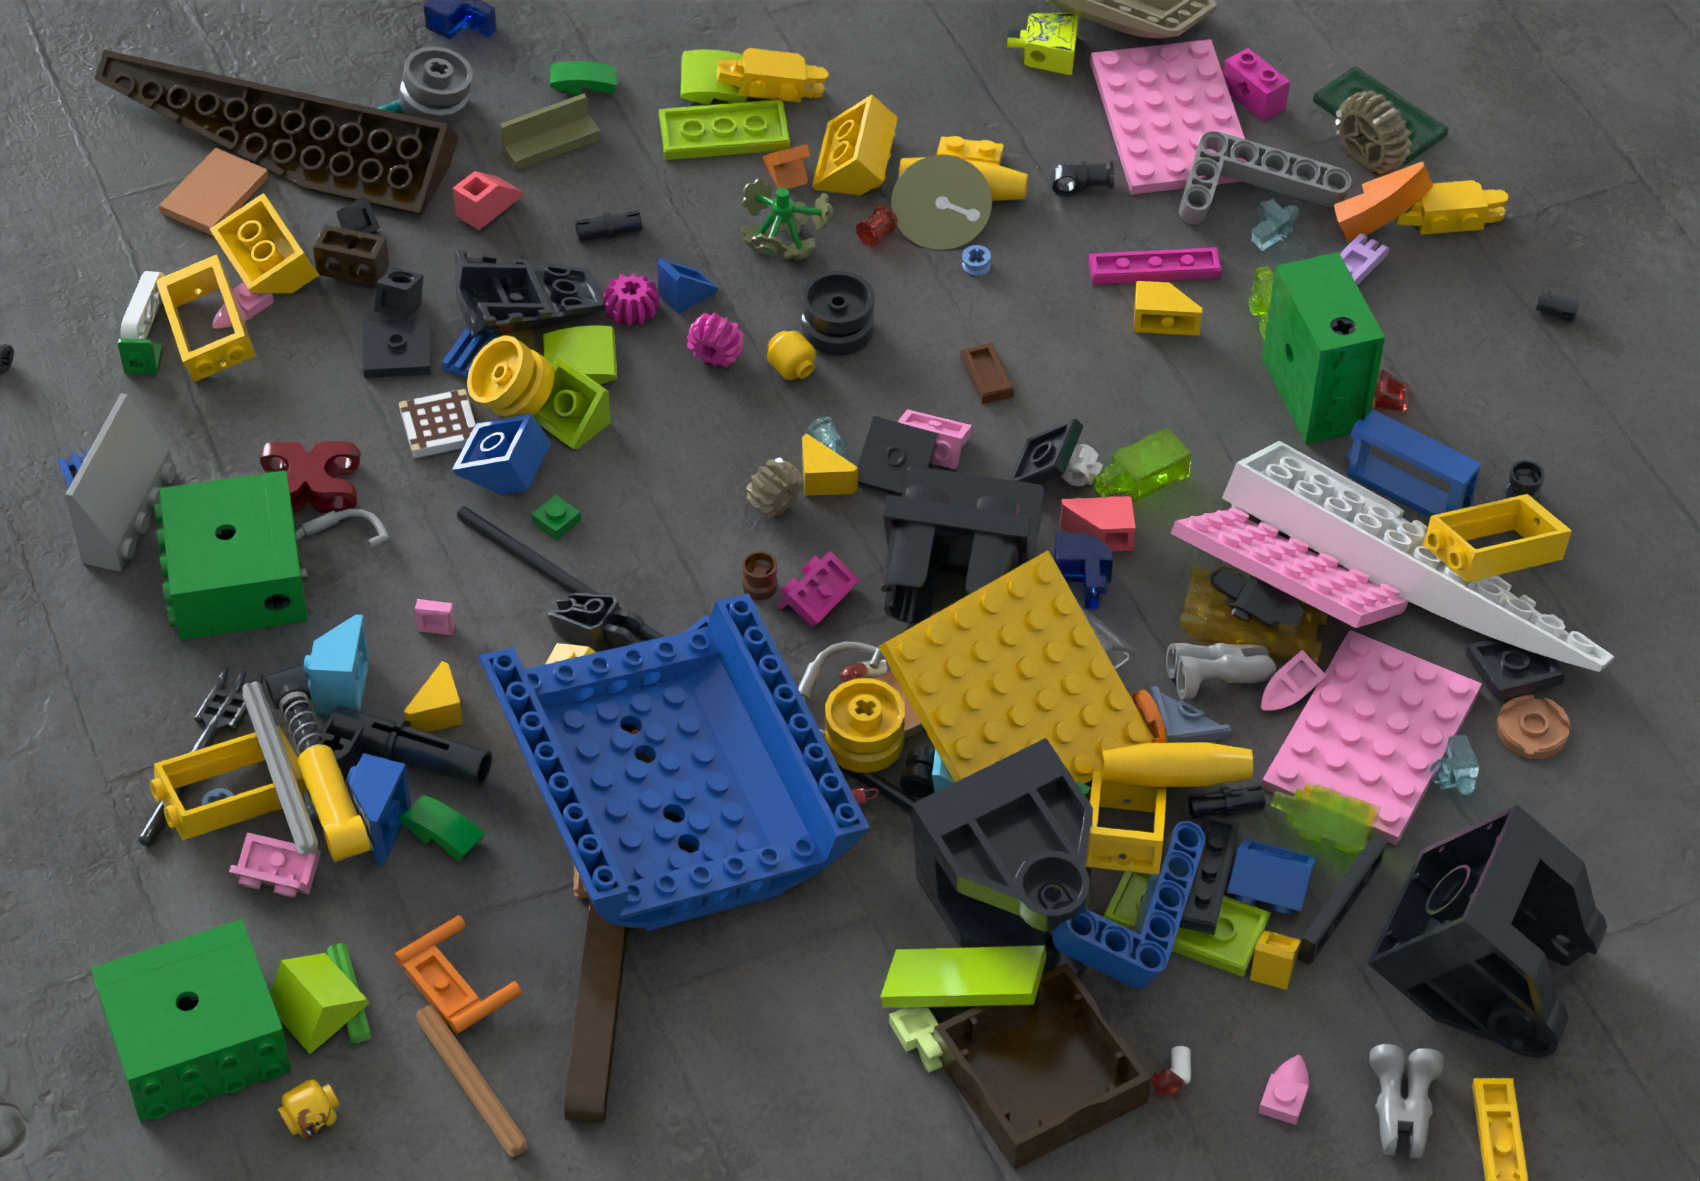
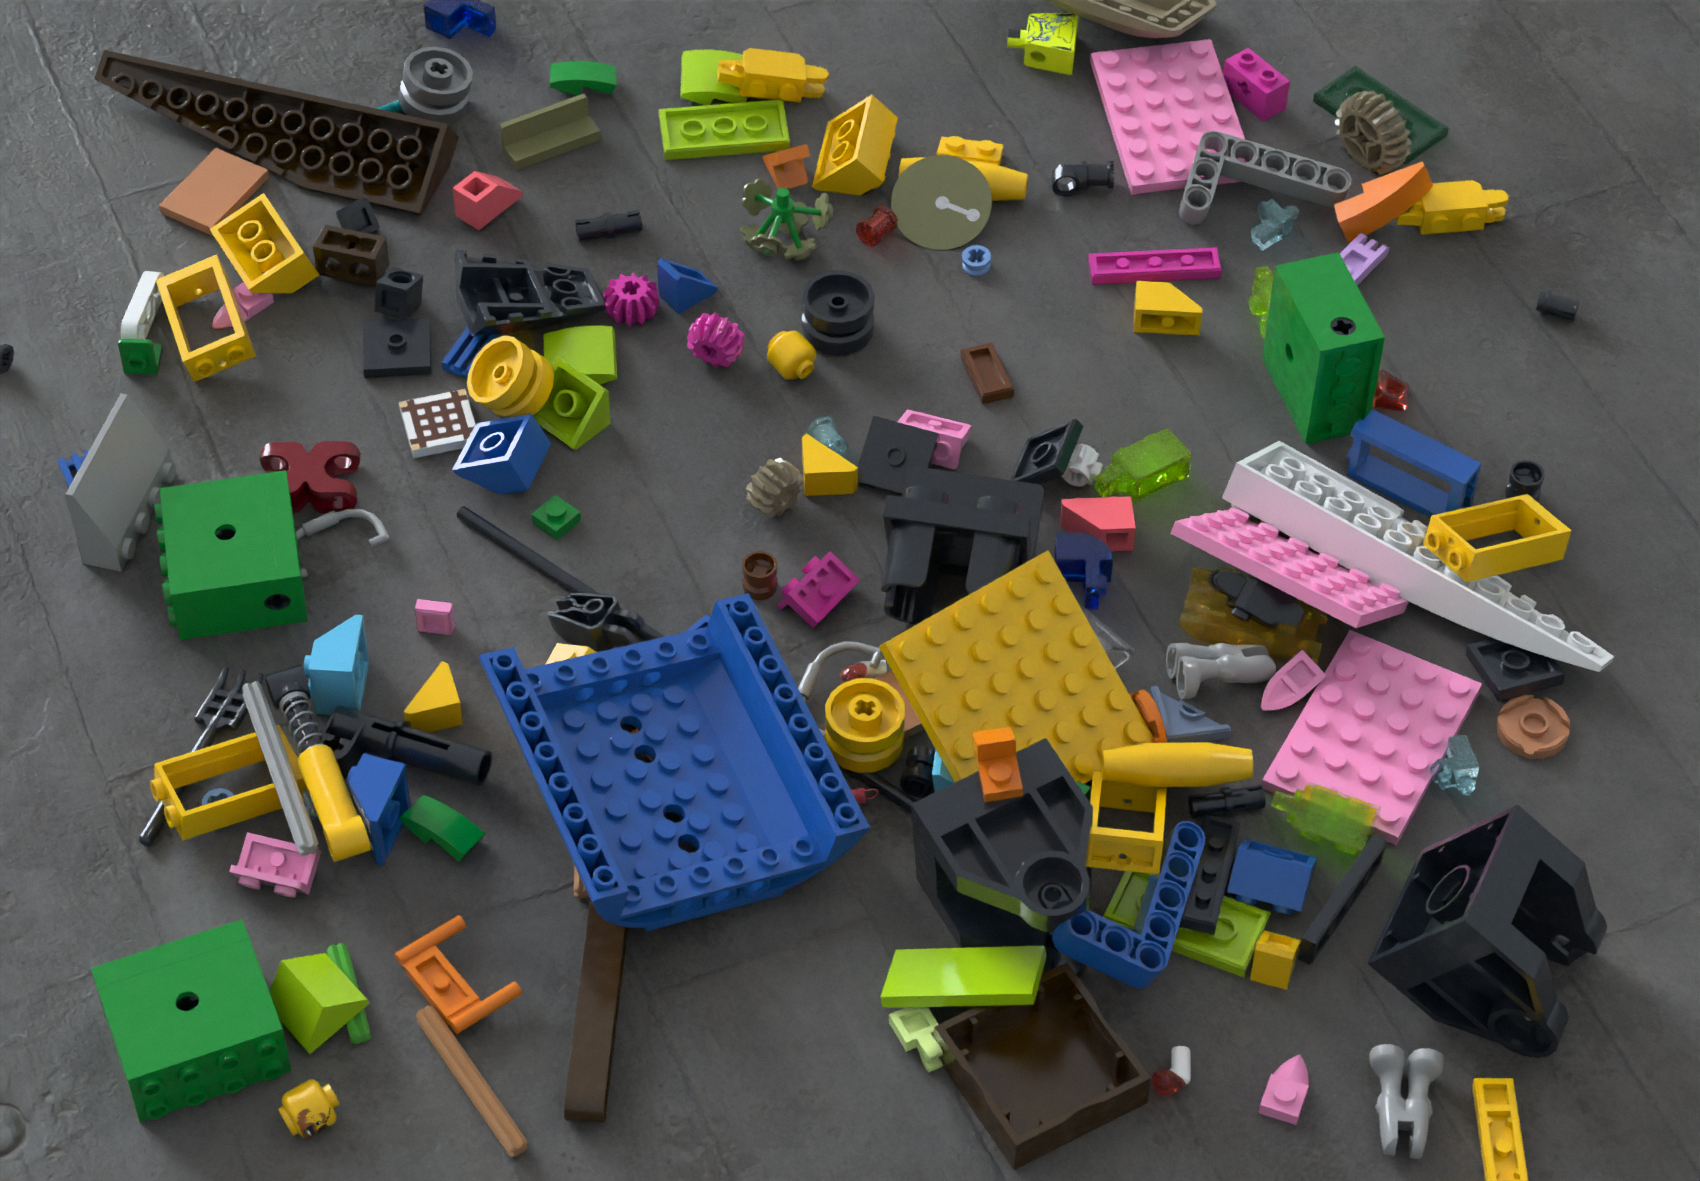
none -> orange slope [972,727,1023,802]

